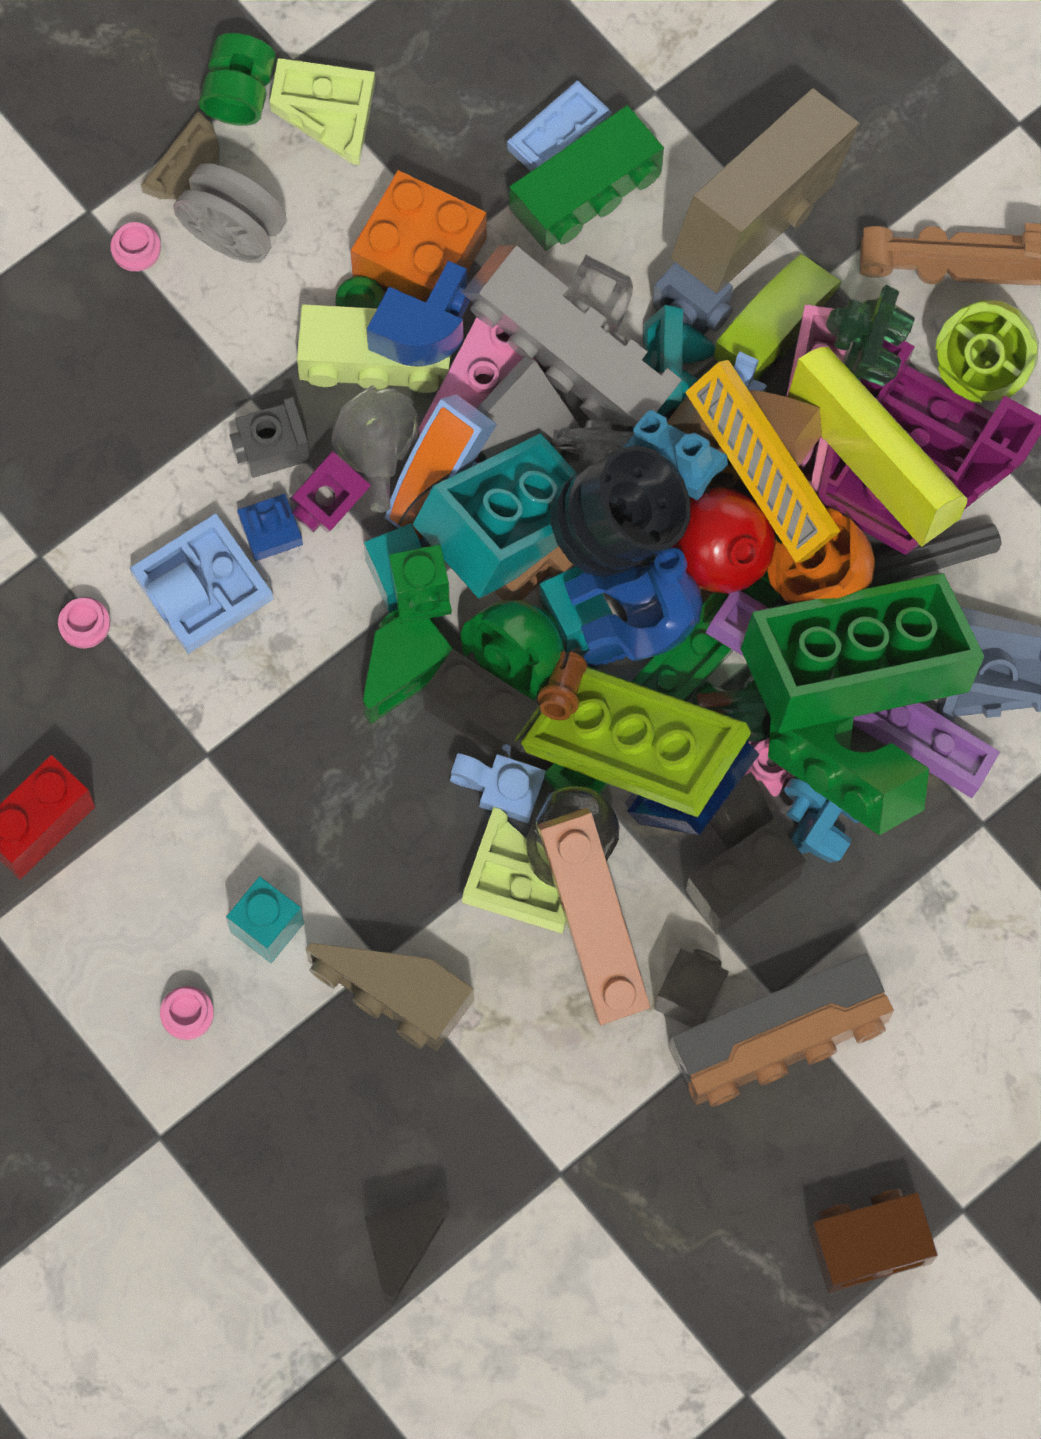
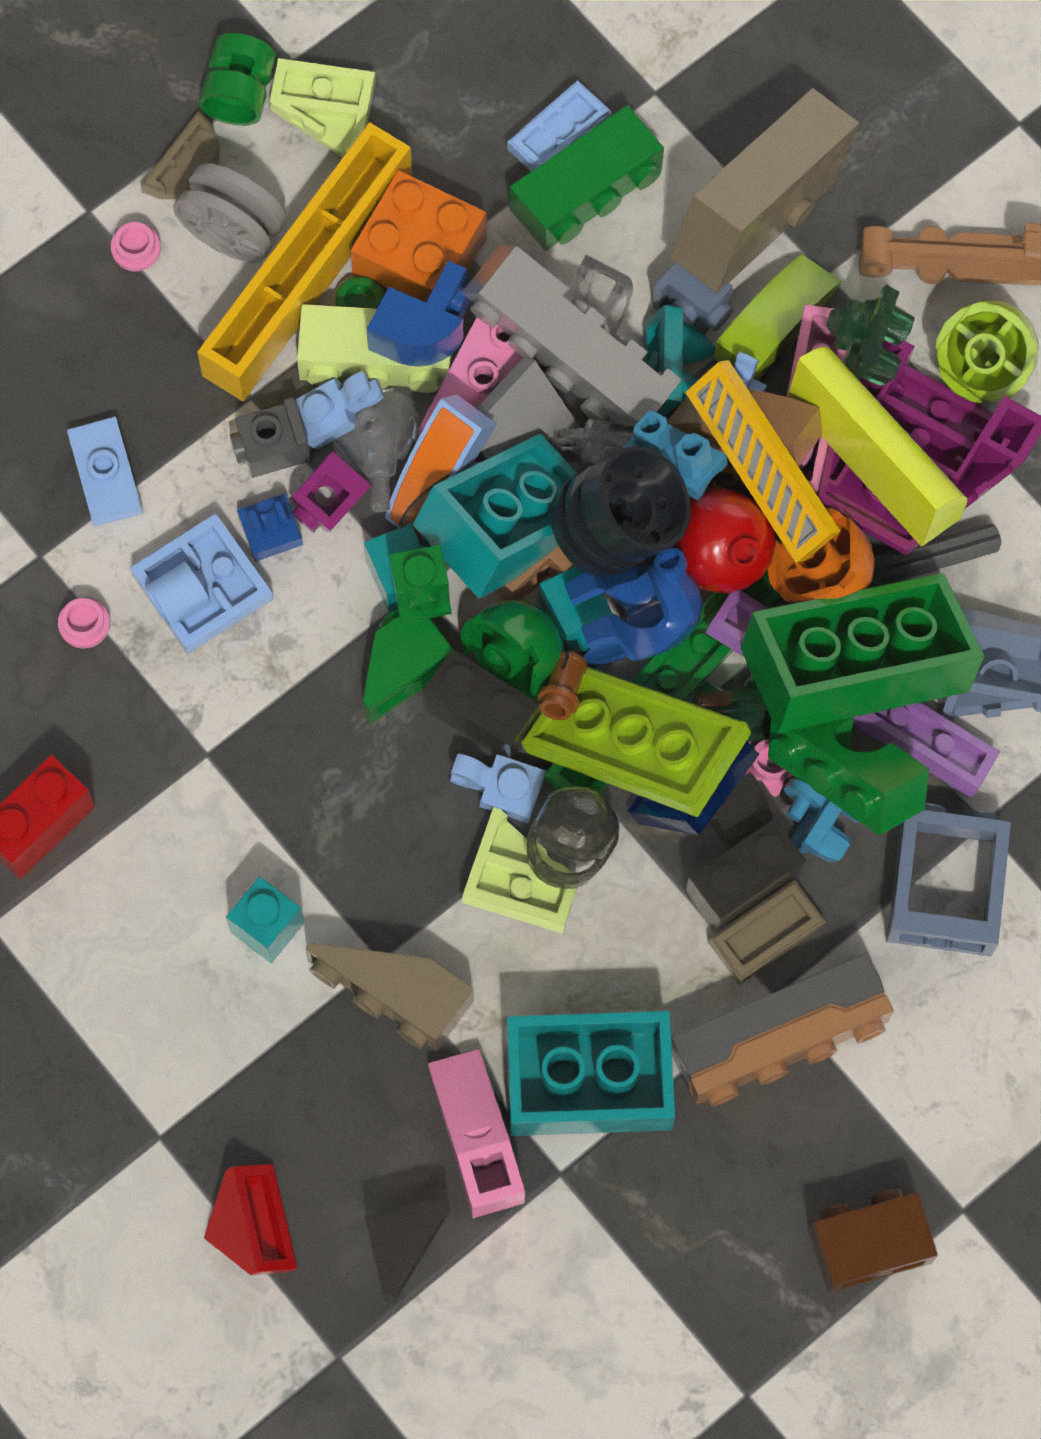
bright pink plate [160,986,214,1040] -> none
nougat plate [537,808,650,1026] -> none
clear smoke brick [655,948,729,1027] -> none
none -> light blue plate [67,417,143,527]
none -> yellow brick [197,122,412,402]
none -> red slope [204,1164,297,1275]
none -> light blue plate [294,371,384,449]
none -> bright pink slope [428,1049,525,1218]
none -> teal brick [507,1011,675,1136]
none -> dark tan tile [708,880,826,985]
none -> sand blue window [886,803,1011,957]

